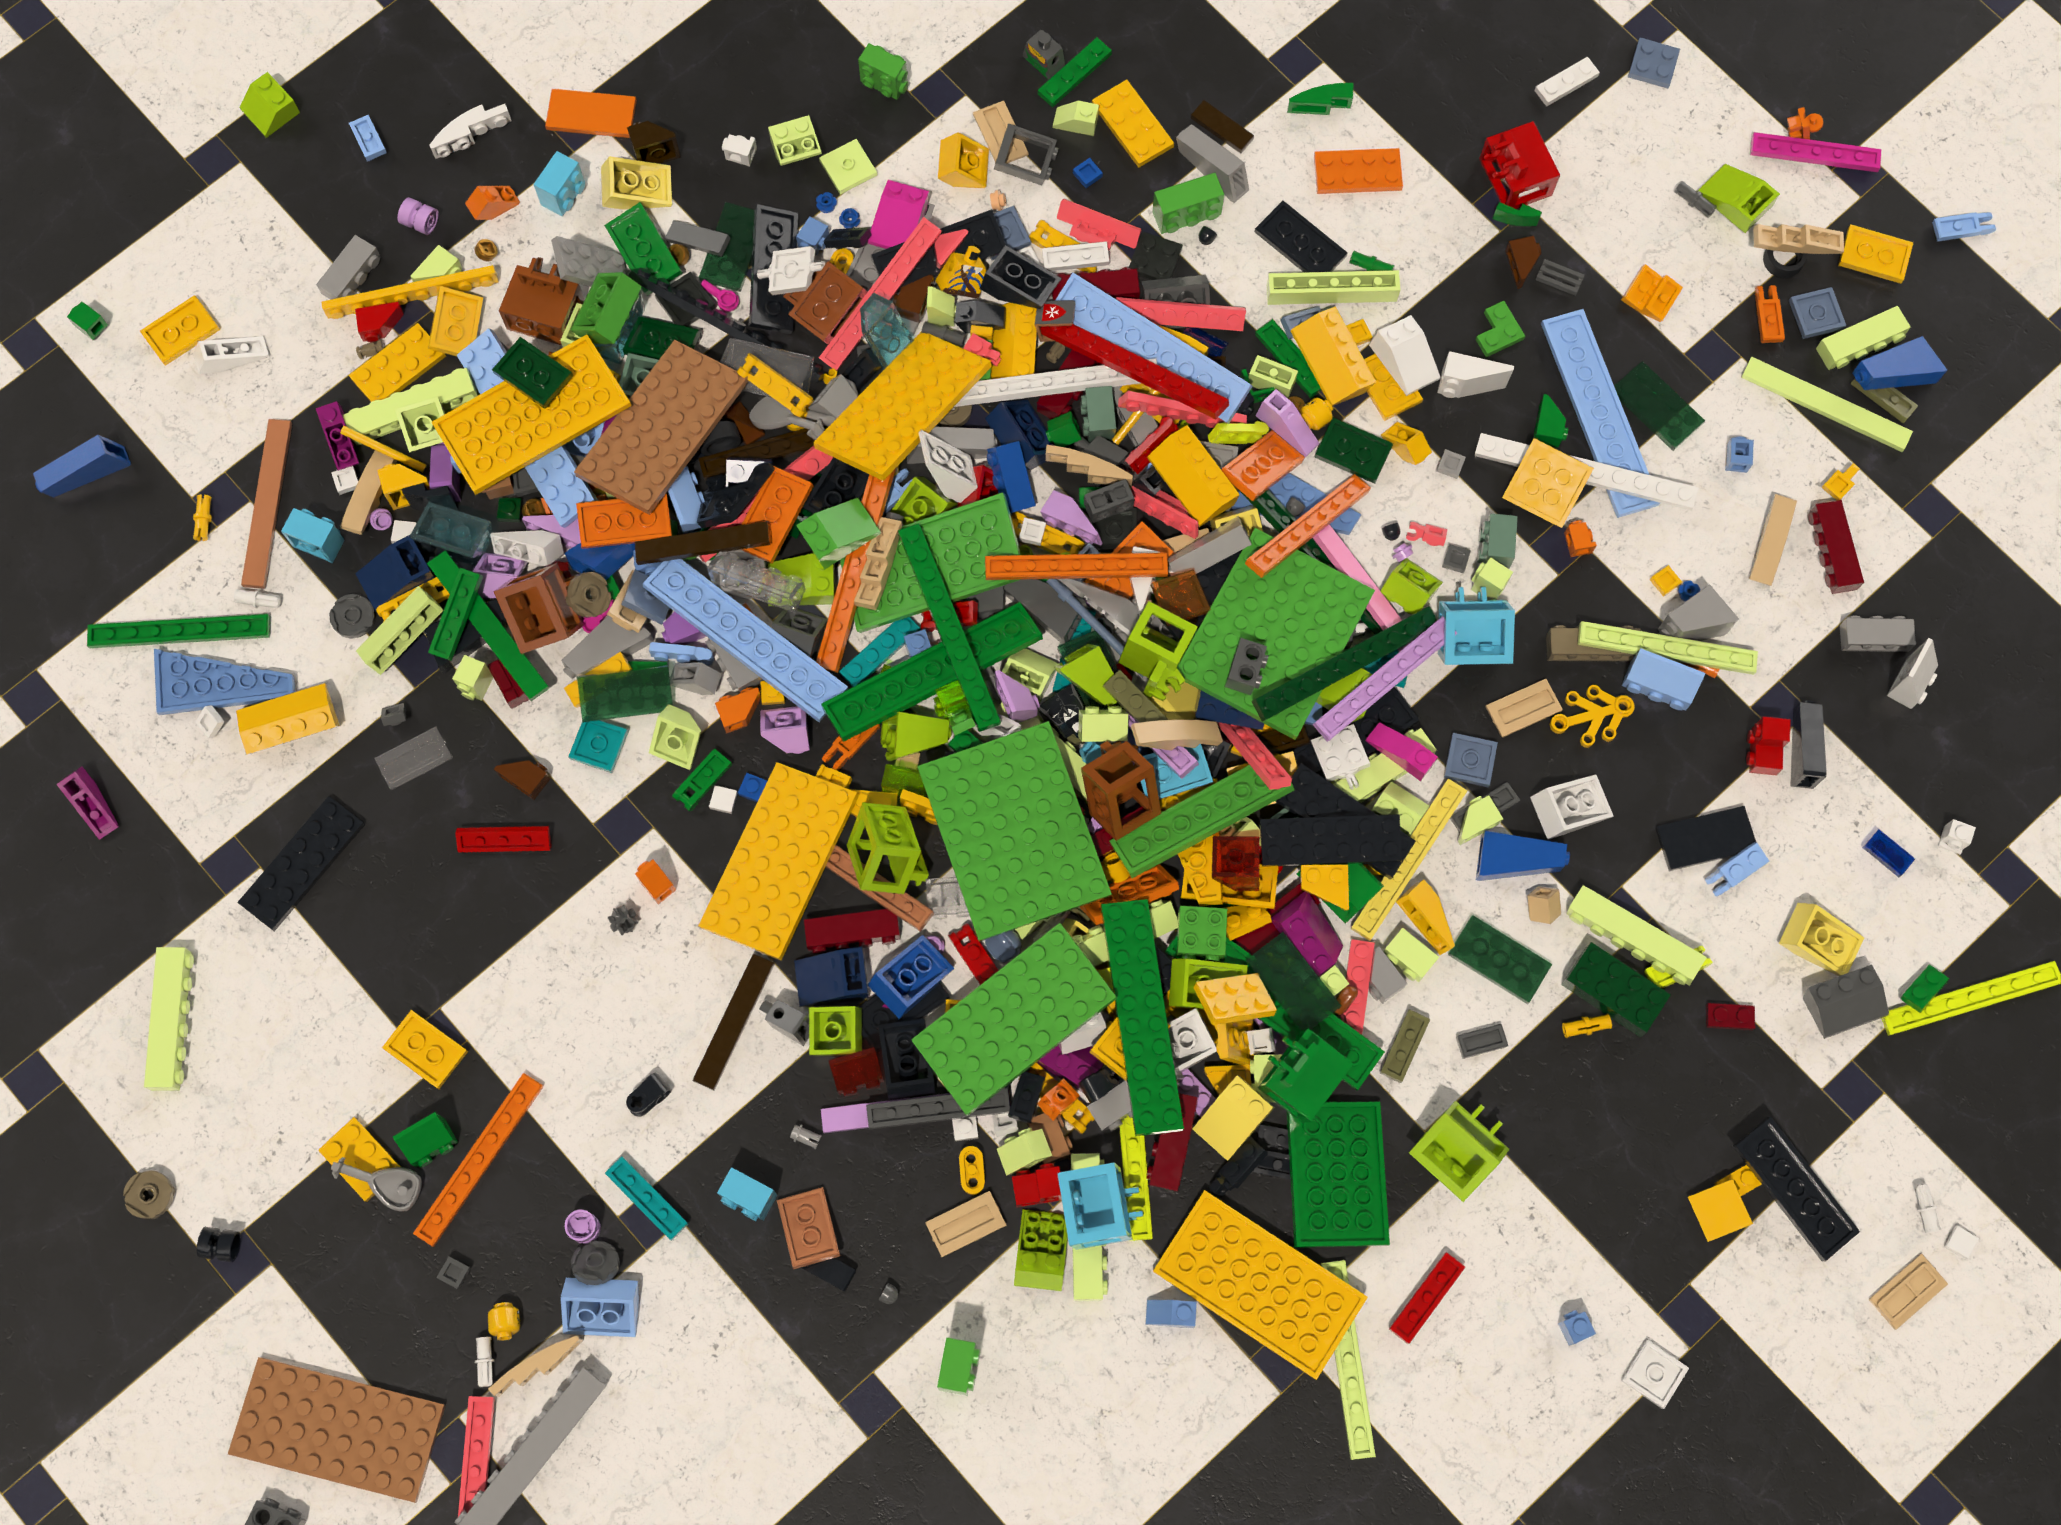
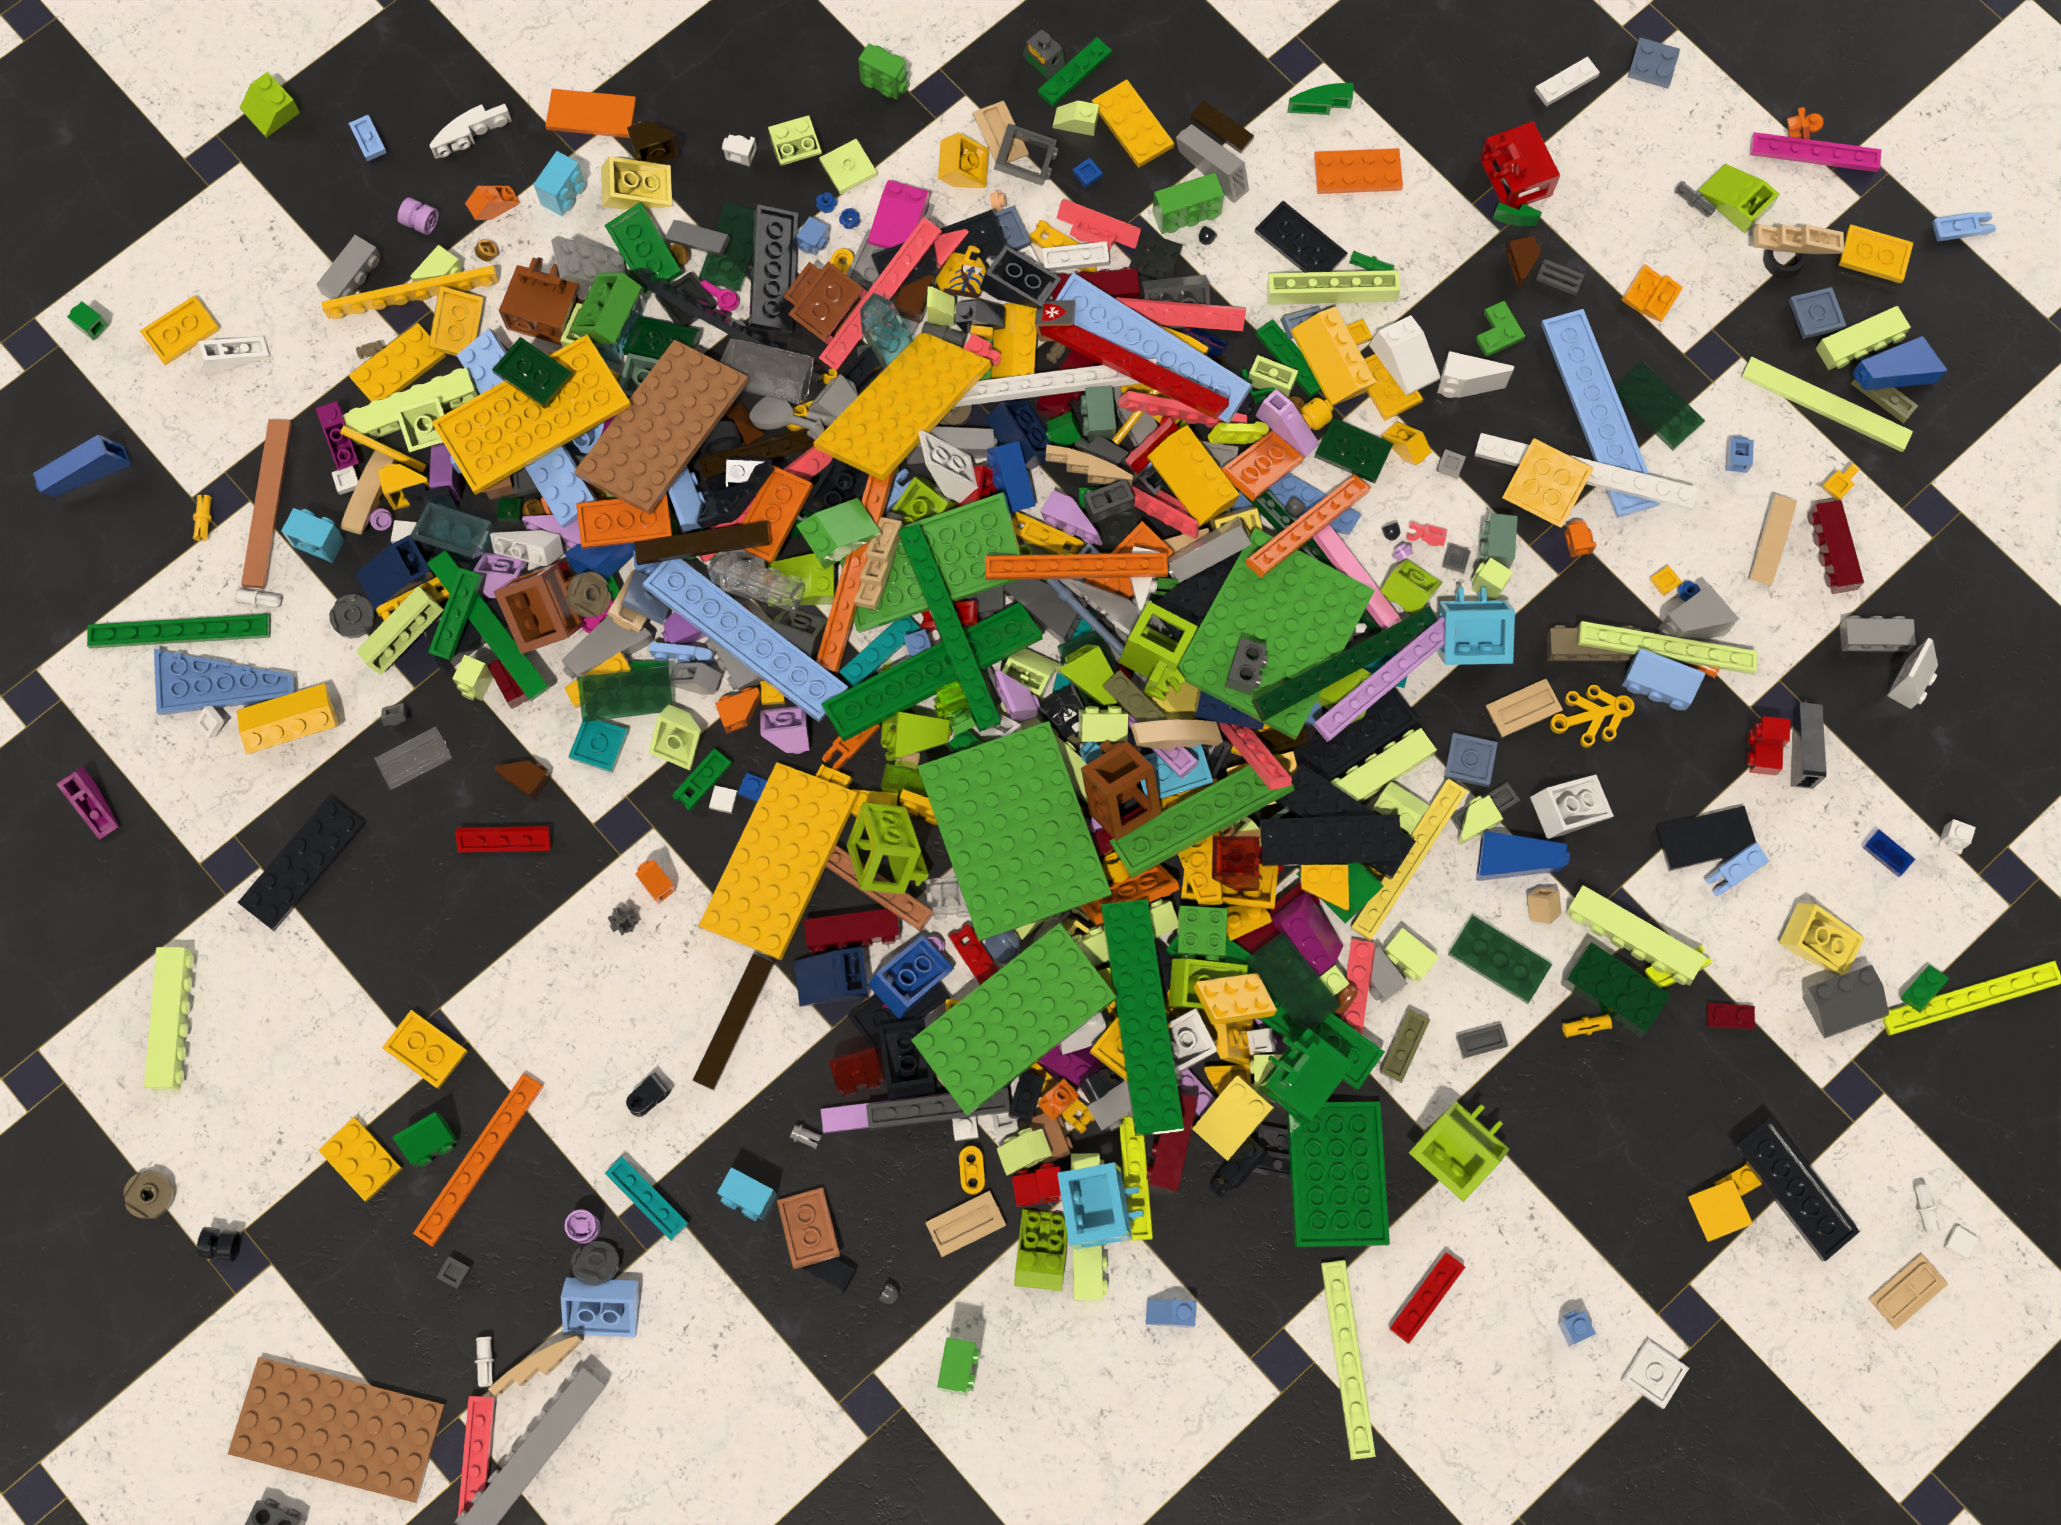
light grey piece [331,1157,422,1212] -> none
red slope [355,302,404,342] -> none
yellow head [488,1302,520,1341] -> none
yellow plate [737,353,813,418] -> none
white plate [757,246,825,295] -> none
torso [759,1000,809,1046] -> none
lime brick [809,1006,862,1056] -> none
black plate [823,227,872,249] -> none
white plate [1019,517,1046,546] -> none
clear orange plate [1150,569,1211,626] -> none
yellow plate [1153,1190,1368,1380] -> none
white plate [1311,724,1371,790] -> none
dark pink slope [1365,723,1438,782] -> none
yellow slope [1396,879,1455,955] -> none
green slope [1533,394,1568,448] -> none
orange hinge [1755,285,1785,343] -> none

